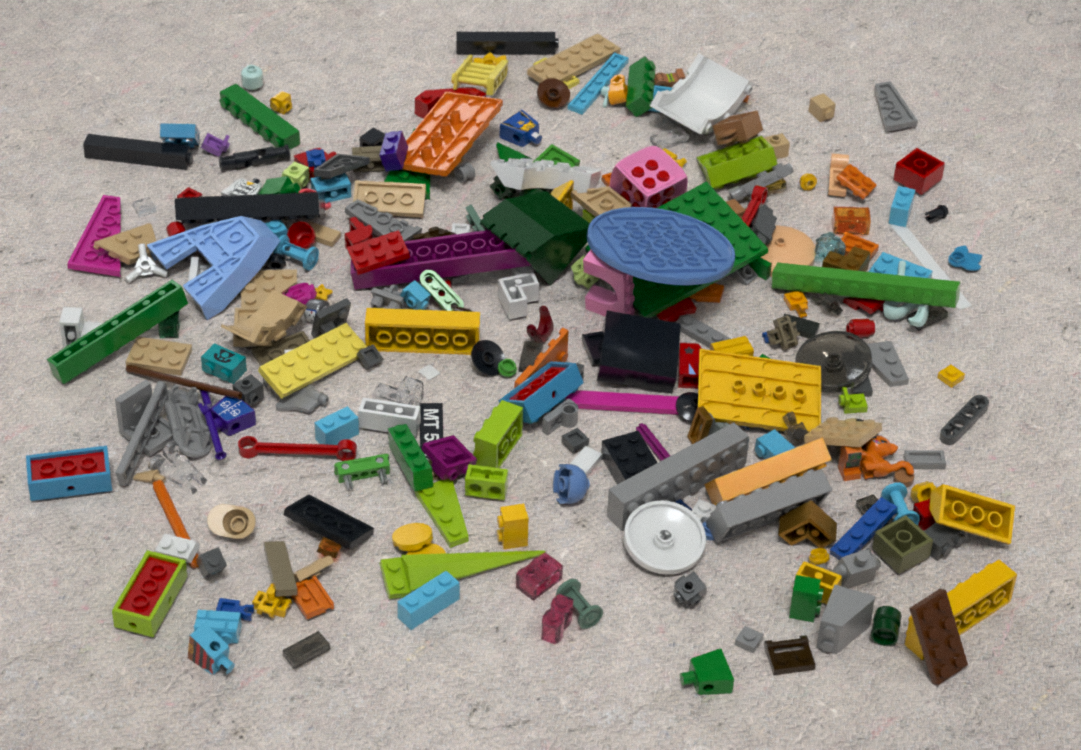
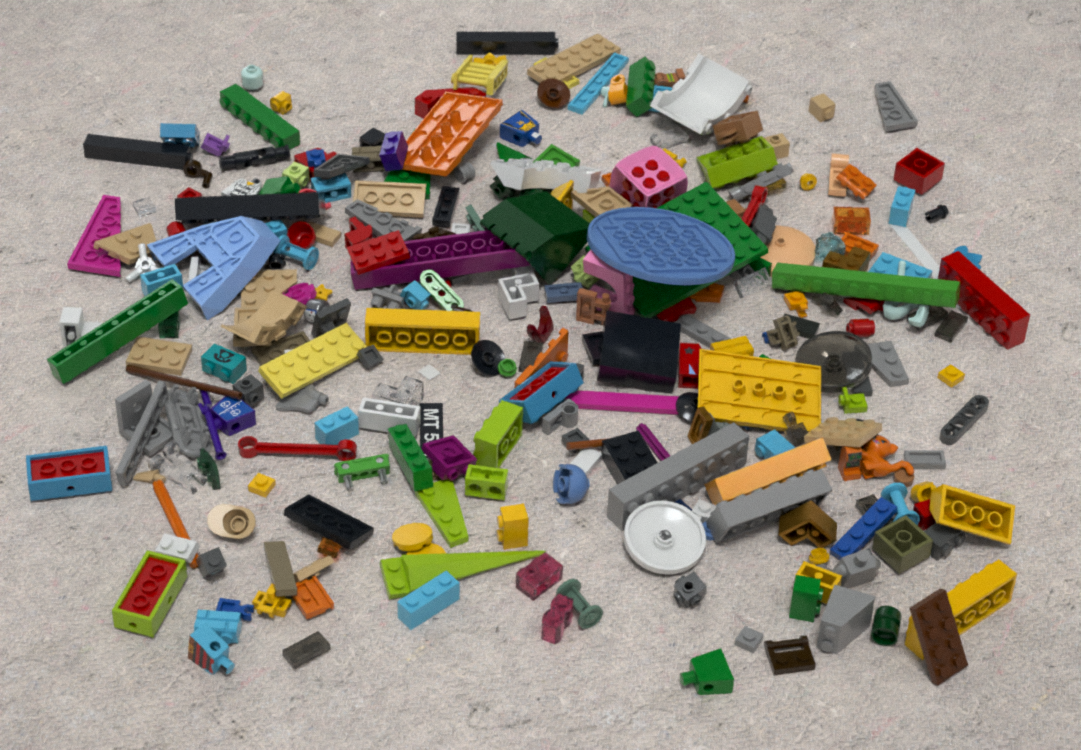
none -> medium azure brick [140,264,183,296]
none -> dark brown plate [183,159,213,189]
none -> clear green slope [196,448,221,490]
none -> yellow plate [248,473,276,498]
none -> black plate [432,186,460,227]
none -> sand blue plate [544,282,582,303]
none -> dark orange bar [566,438,609,450]
none -> nougat plate [576,288,611,325]
none -> clear plate [733,267,772,299]
none -> clear smoke tile [934,310,968,343]
none -> red brick [938,251,1030,350]

